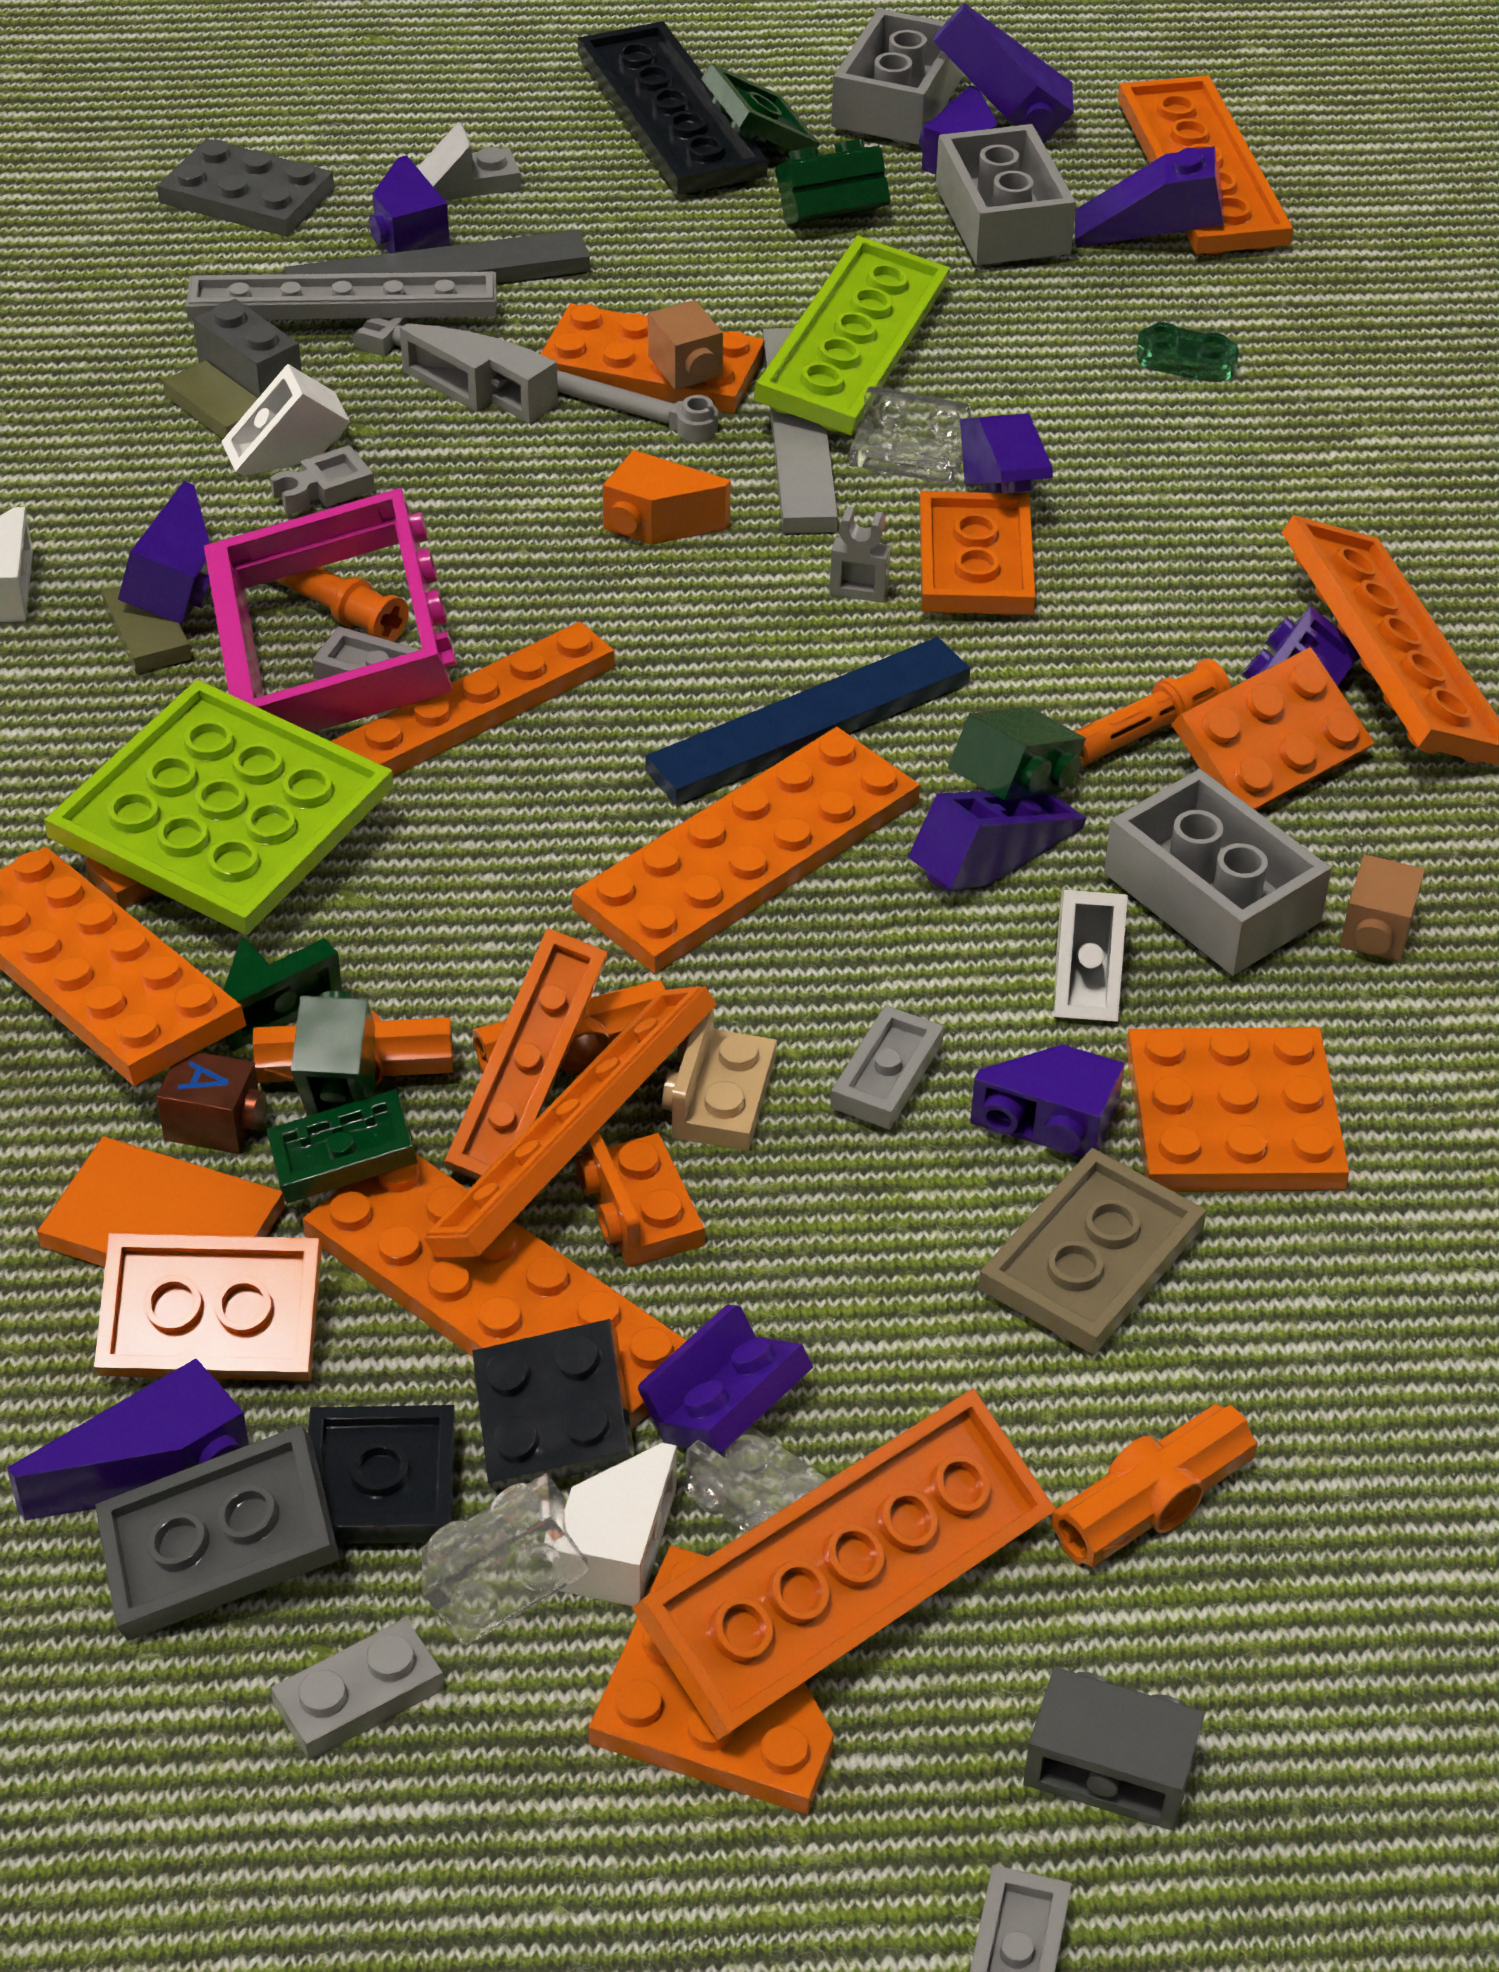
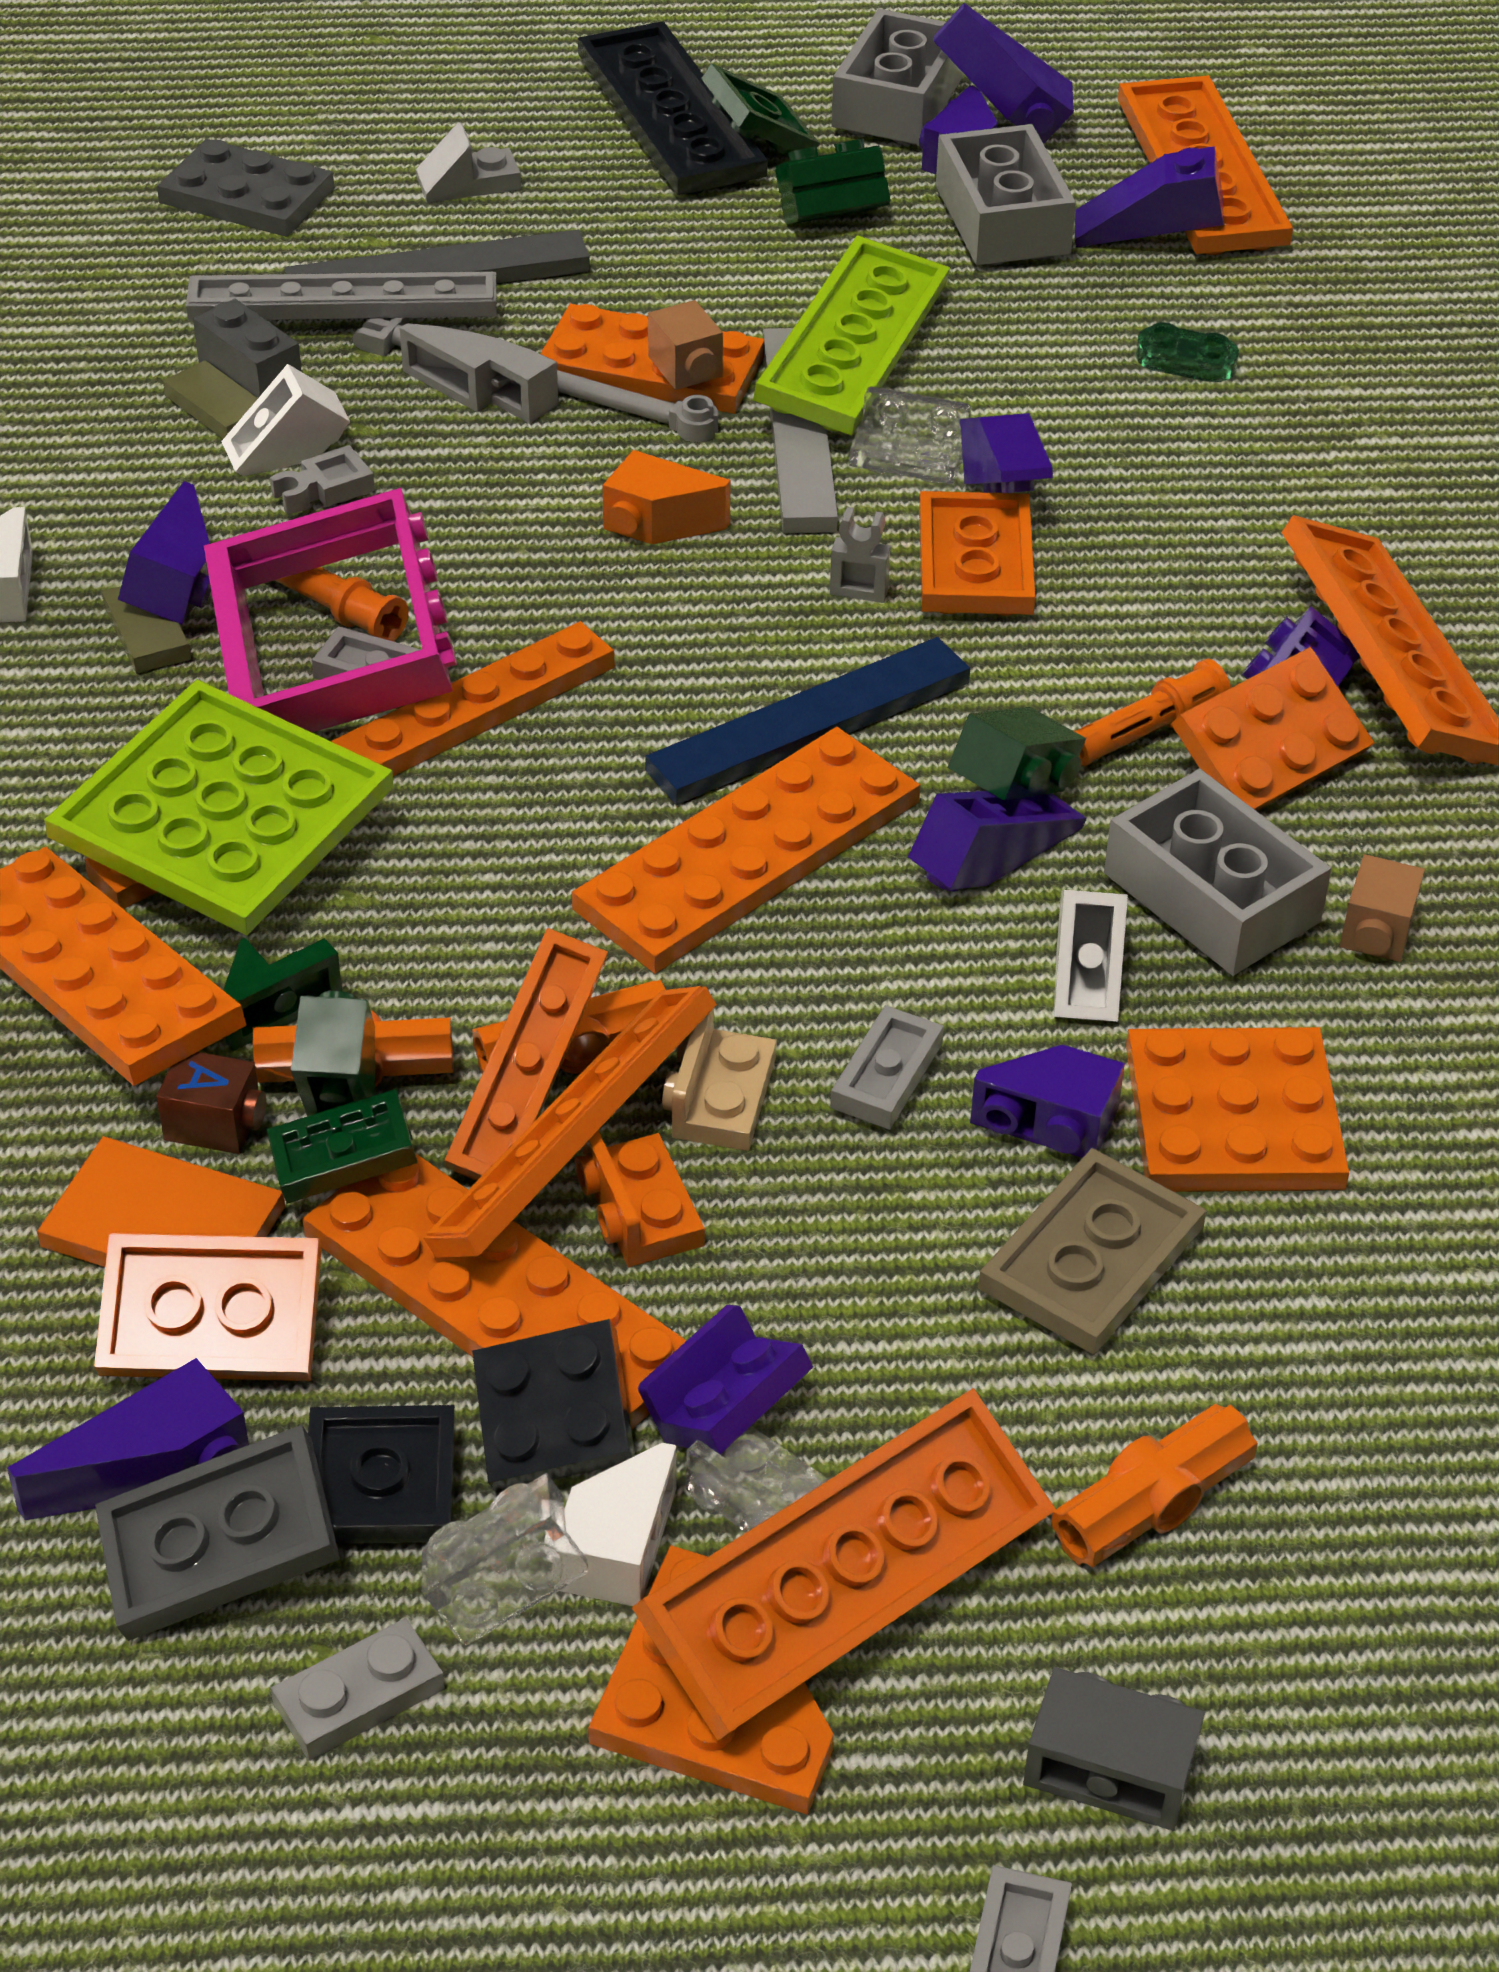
dark purple slope [369,155,450,253] -> none

